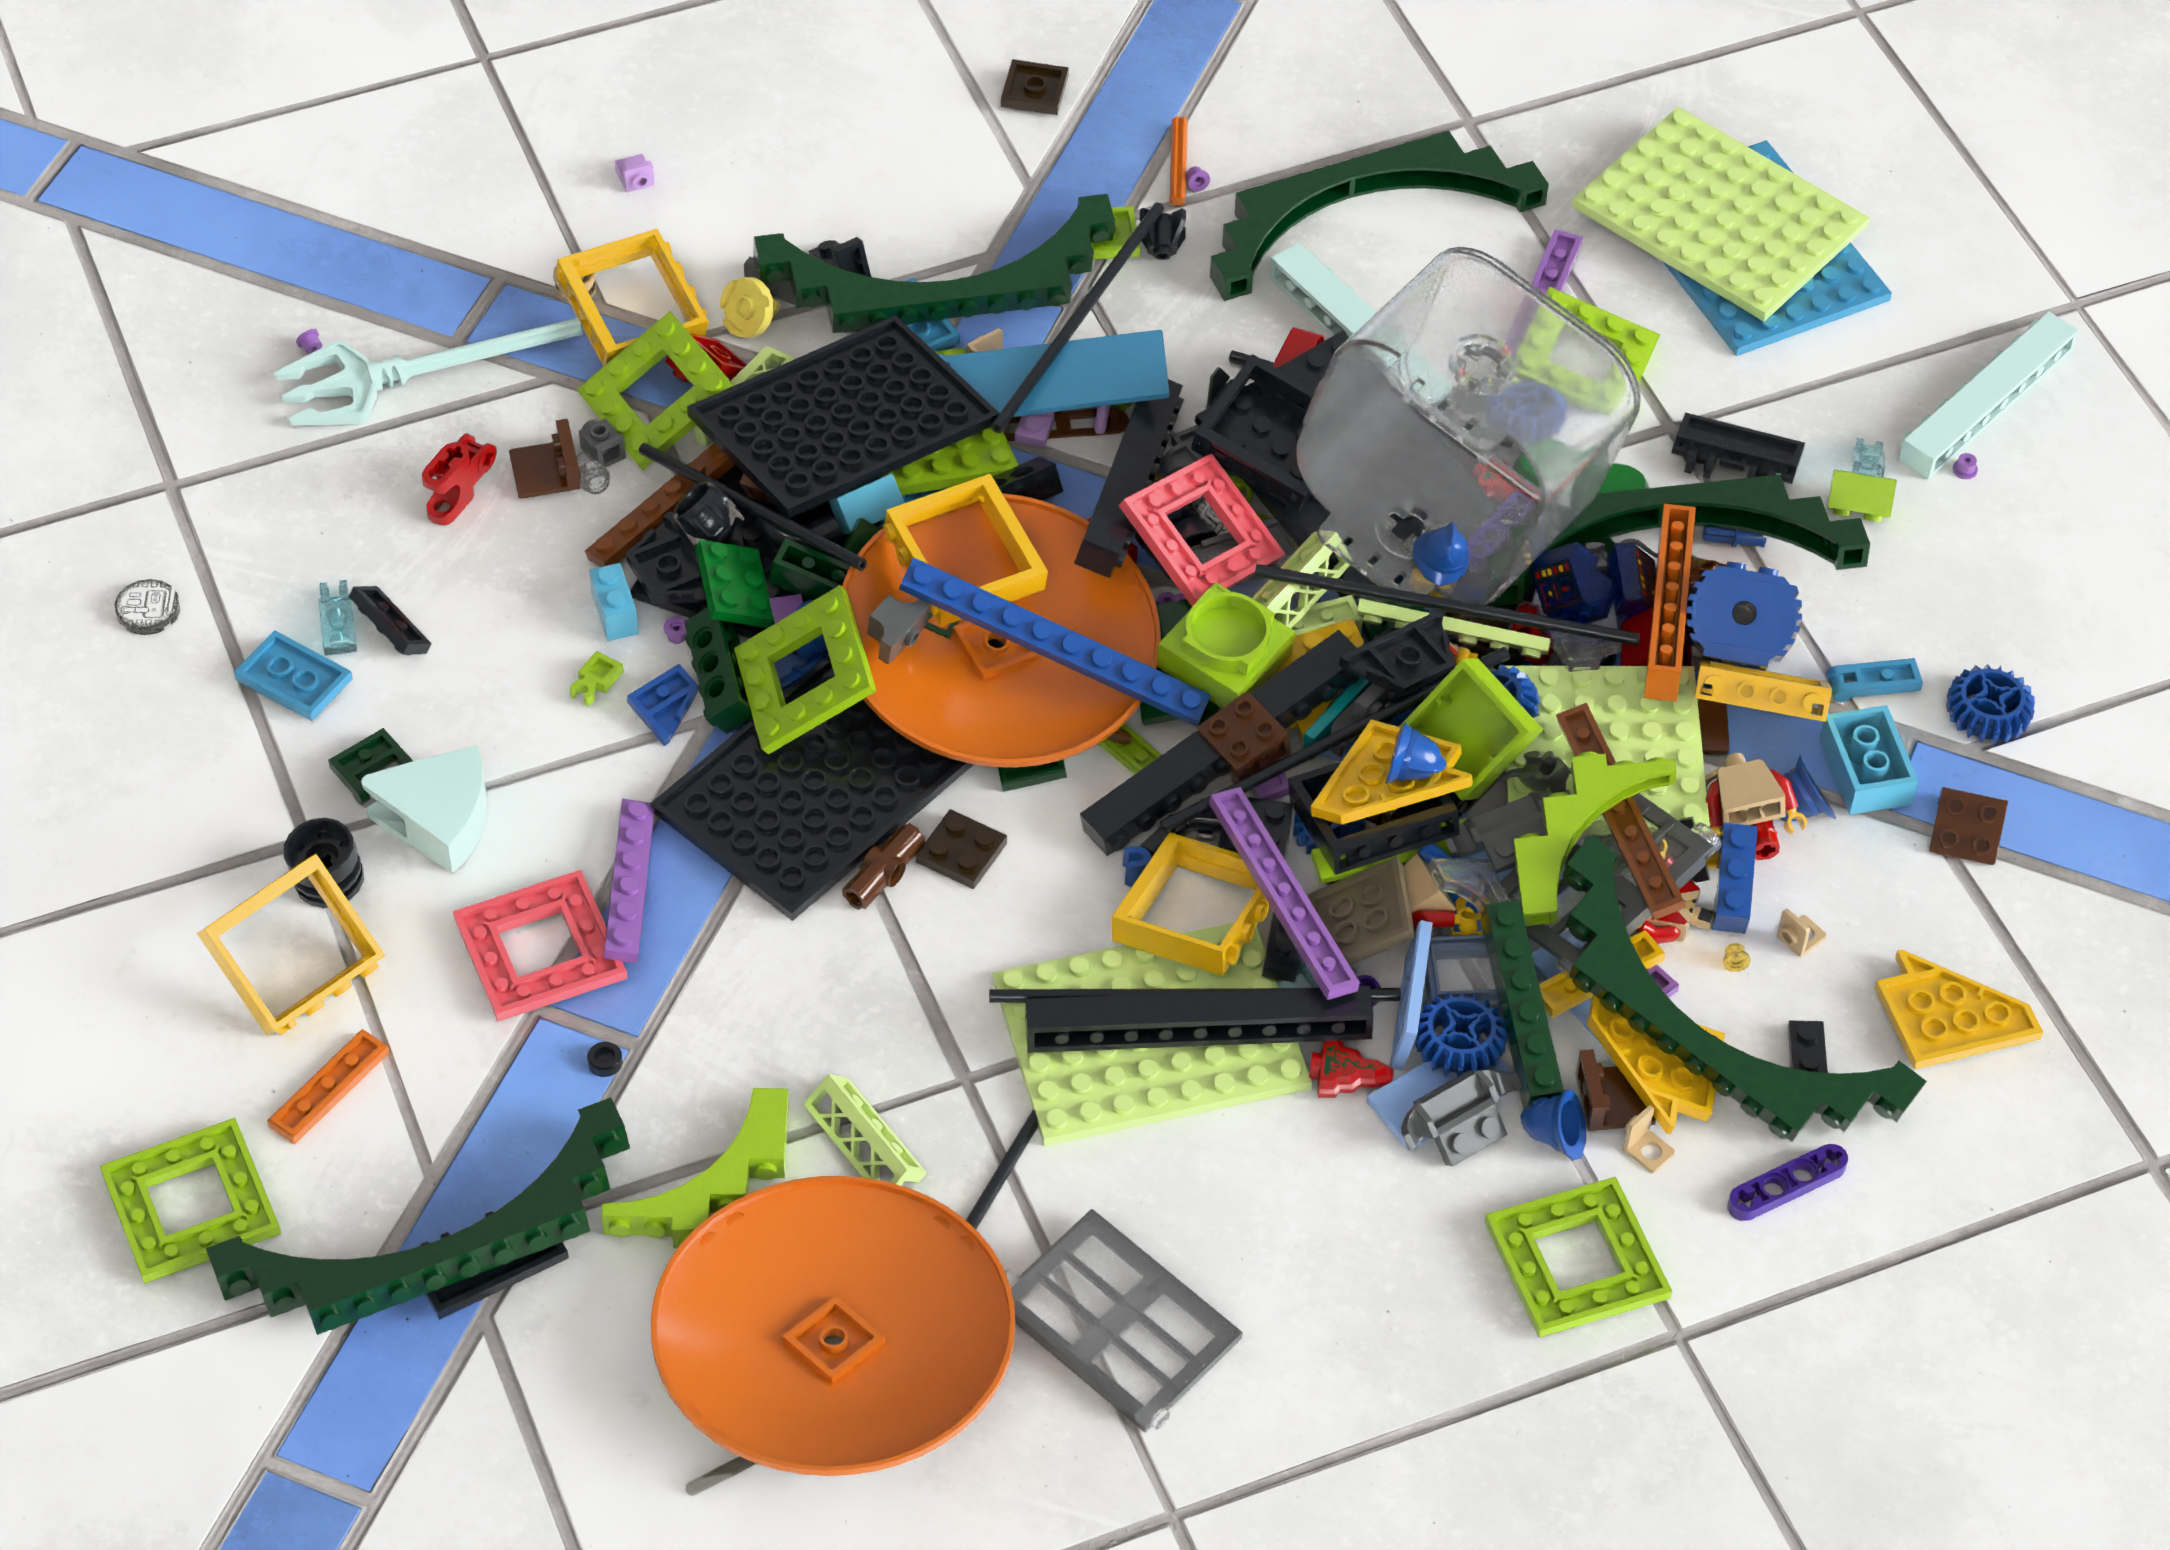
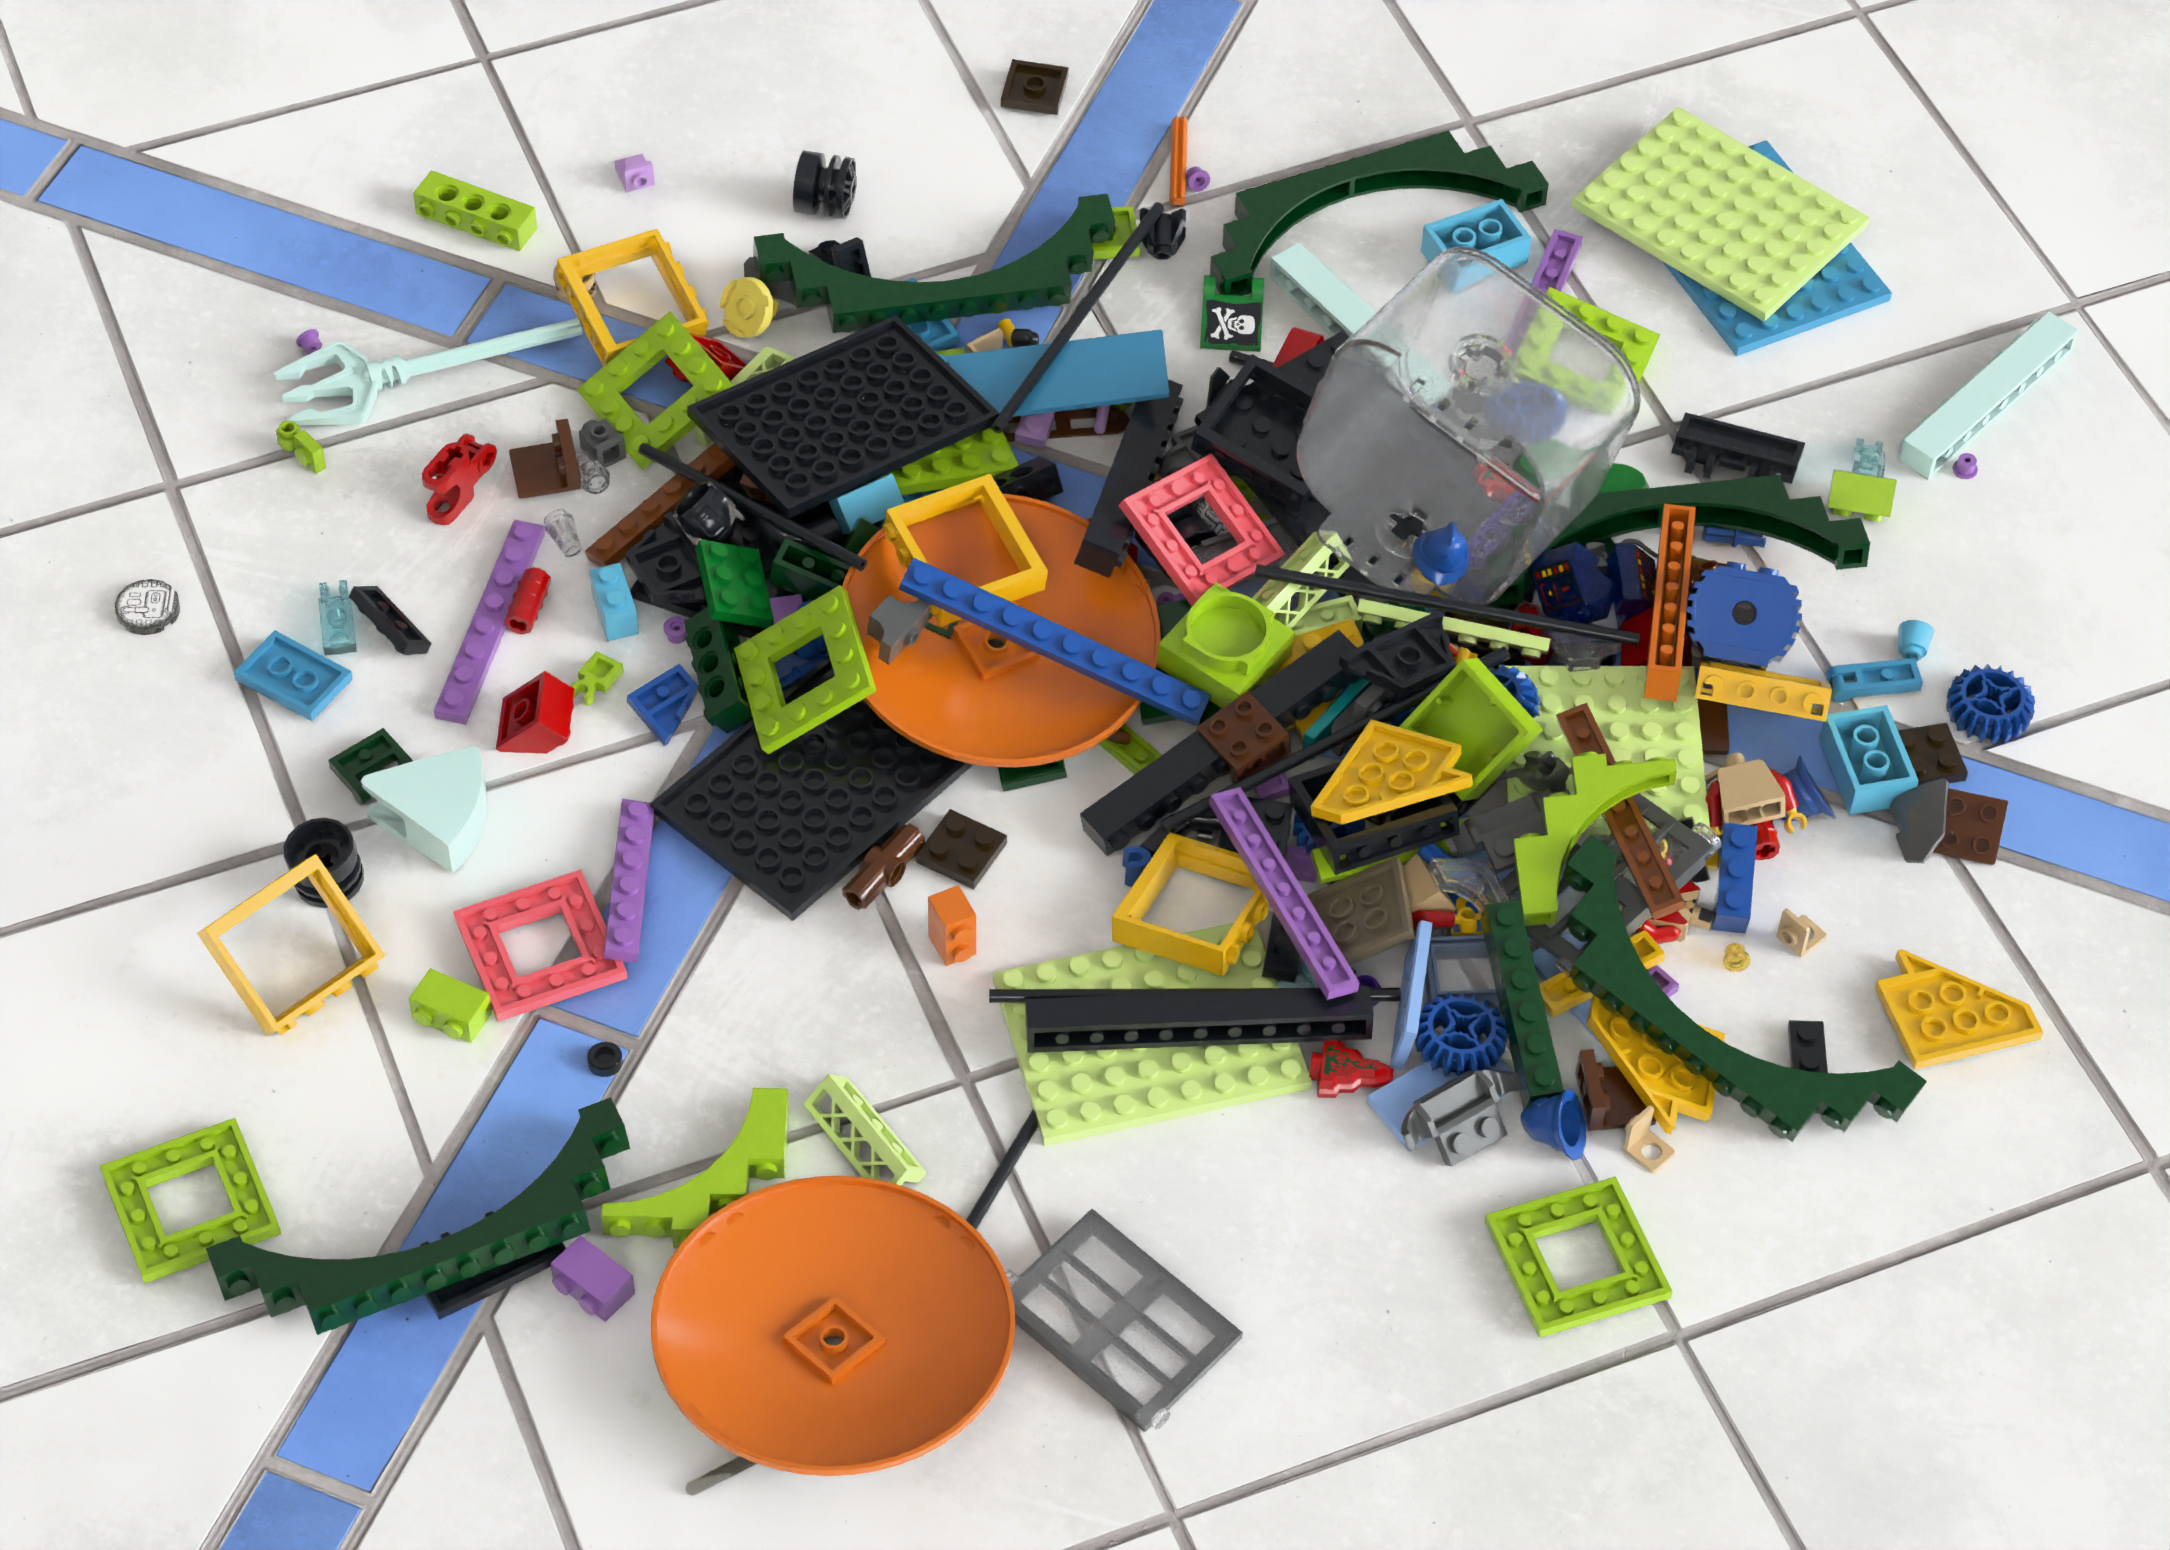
orange tile [267,1029,389,1145] -> none
blue piece [1385,723,1446,784] -> none
dark purple beam [1727,1144,1848,1221] -> none
none -> lime plate [276,421,326,474]
none -> lime brick [408,968,492,1043]
none -> lime brick [413,170,537,251]
none -> medium lavender plate [434,520,545,725]
none -> red slope [496,671,575,754]
none -> red axle [504,567,551,634]
none -> clear cone [544,509,582,557]
none -> medium lavender brick [551,1235,635,1322]
none -> black wheel [793,150,857,219]
none -> orange brick [928,885,976,966]
none -> black arm [997,319,1039,348]
none -> flag [1200,275,1264,352]
none -> medium lavender tile [1285,846,1316,883]
none -> medium azure brick [1421,199,1531,290]
none -> dark grey panel [1890,779,1949,864]
none -> medium azure hat [1898,620,1934,662]
none -> dark brown plate [1898,723,1968,786]

